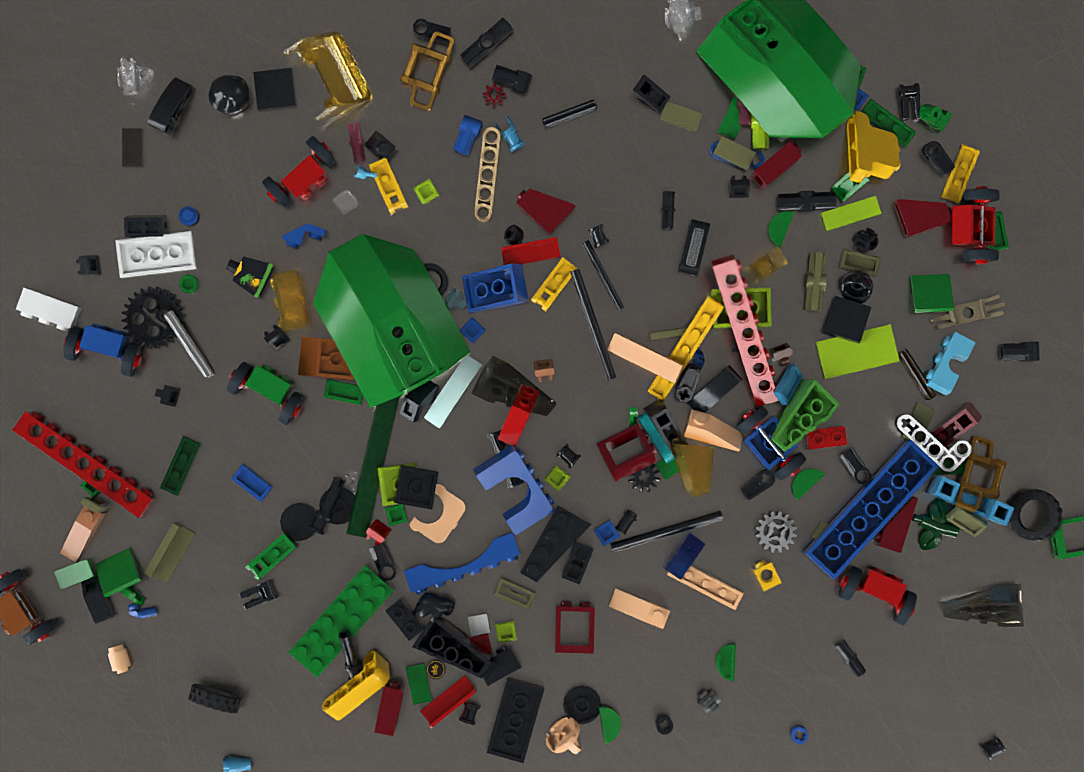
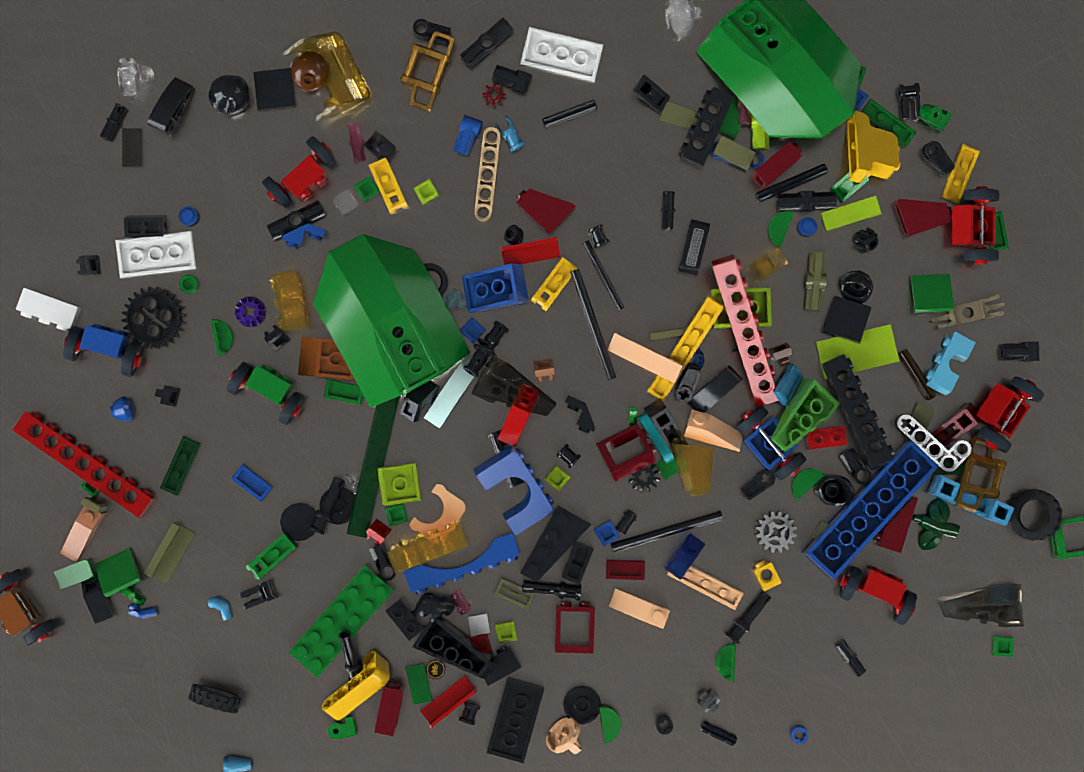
light nougat brick [108,644,131,674] -> none
light grey axle [164,310,213,378] -> none
black torso [226,257,276,299] -> none
medium azure hand [353,166,377,179] -> none
black tile [393,465,438,510] -> none
black tile [729,175,750,198] -> none
olive tile [839,249,881,277] -> none
olive tile [946,506,988,538] -> none
black bush [981,737,1007,762] -> none
none -> black axle [100,103,127,141]
none -> blue cone [110,396,133,422]
none -> dark azure arm [208,596,232,621]
none -> green tile [210,319,234,357]
none -> dark purple gear [235,296,266,327]
none -> black piece [267,200,326,241]
none -> reddish brown cylinder [291,51,330,91]
none -> green leg [328,714,358,740]
none -> green tile [354,176,380,202]
none -> clear yellow brick [387,520,469,574]
none -> clear pink pin [450,590,471,616]
none -> black piece [463,321,509,377]
none -> white tile [520,27,603,82]
none -> black pin [522,580,581,601]
none -> black slope [565,395,596,434]
none -> dark red tile [606,560,645,580]
none -> black brick [679,86,734,168]
none -> black axle [701,722,738,746]
none -> black pin [725,590,771,645]
none -> black axle [756,164,828,202]
none -> blue plate [798,217,818,236]
none -> black hair [814,475,855,506]
none -> black brick [822,354,895,471]
none -> brick [976,376,1044,453]
none -> green tile [992,636,1014,657]

